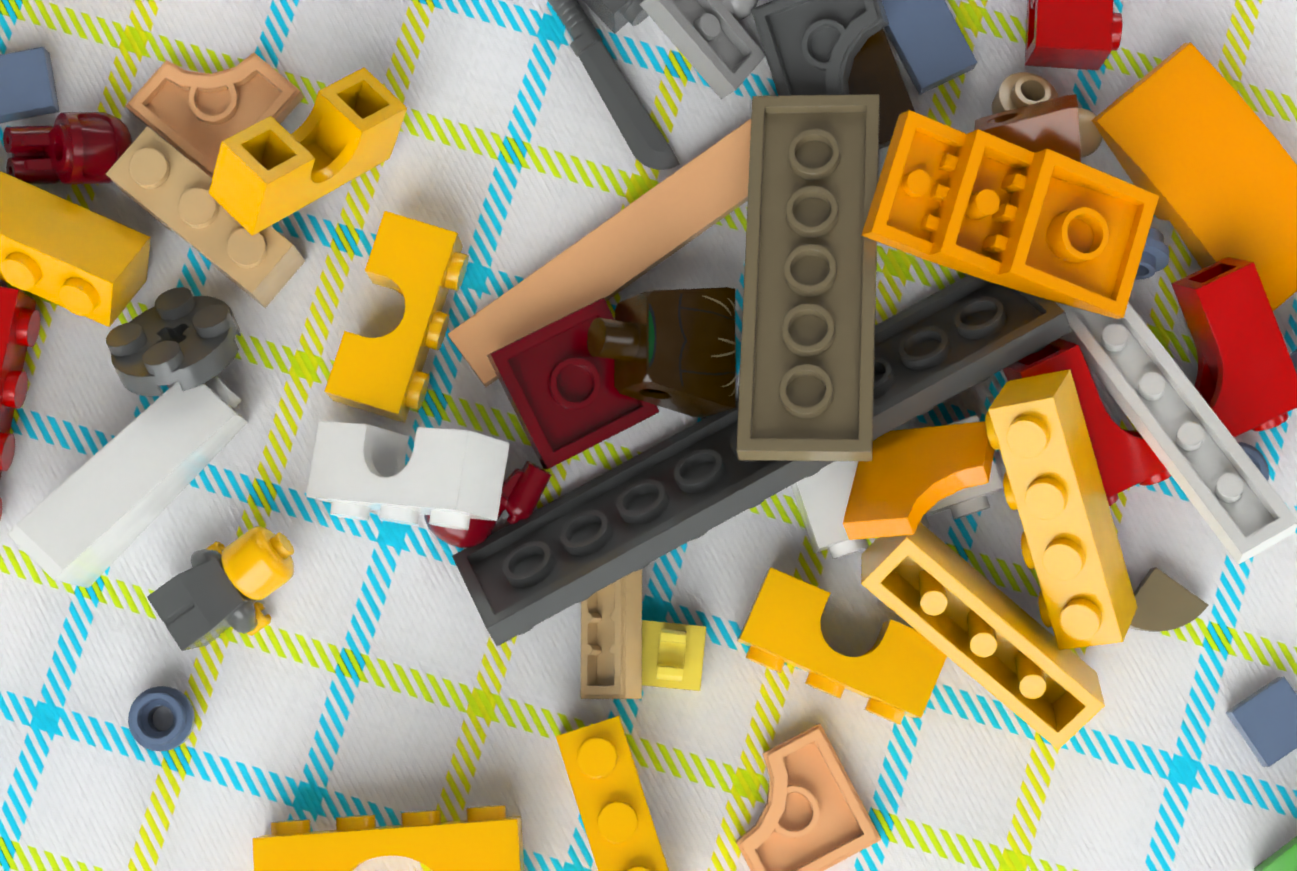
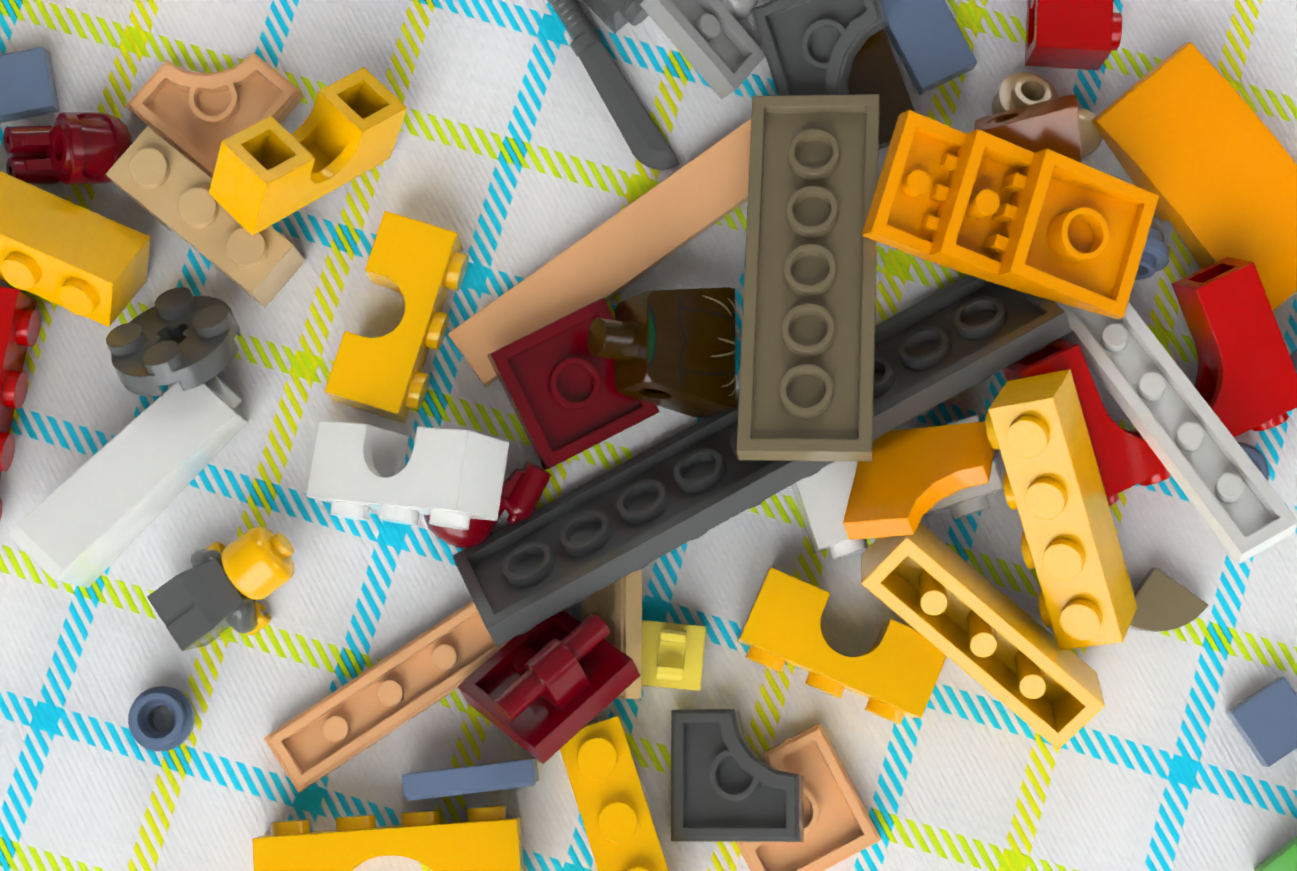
none -> light nougat tile [264,600,511,793]
none -> sand blue tile [402,758,539,801]
none -> dark red plate [458,610,641,764]
none -> dark grey tile [671,709,804,842]

